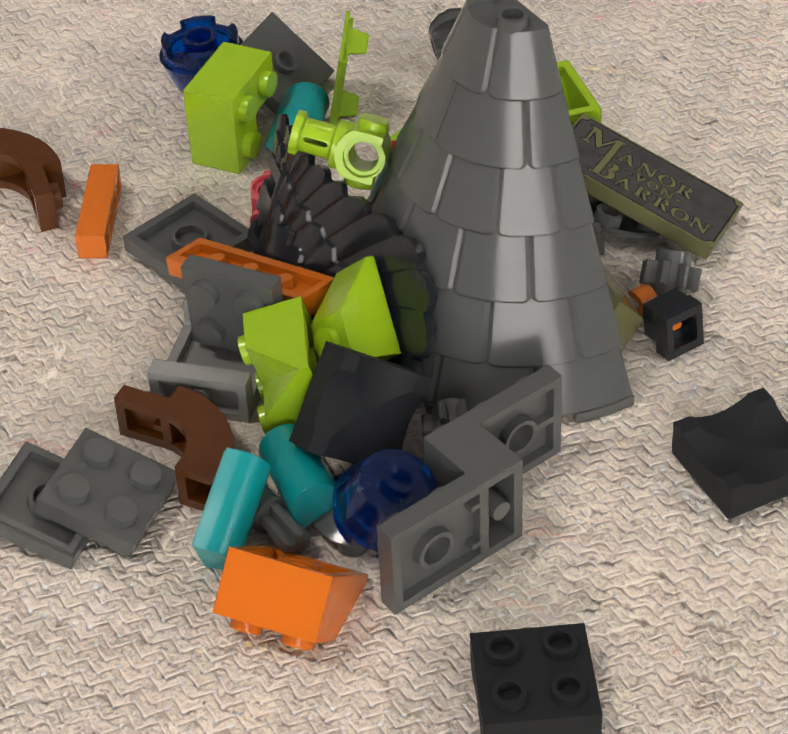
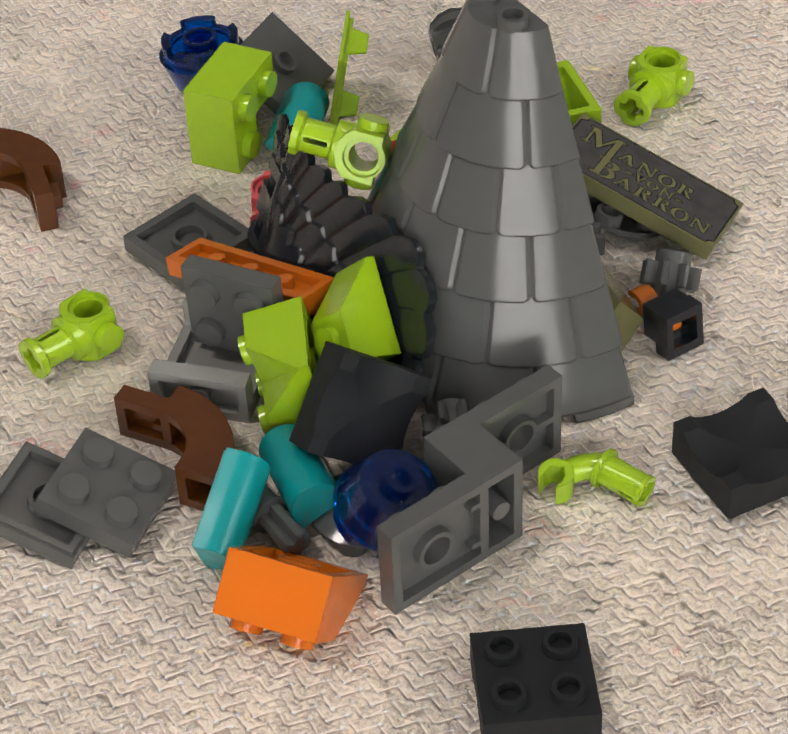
orange piece [75,164,122,258] -> none
none -> lime connector [18,288,124,379]
none -> lime piece [538,448,656,507]
none -> lime connector [614,45,695,127]

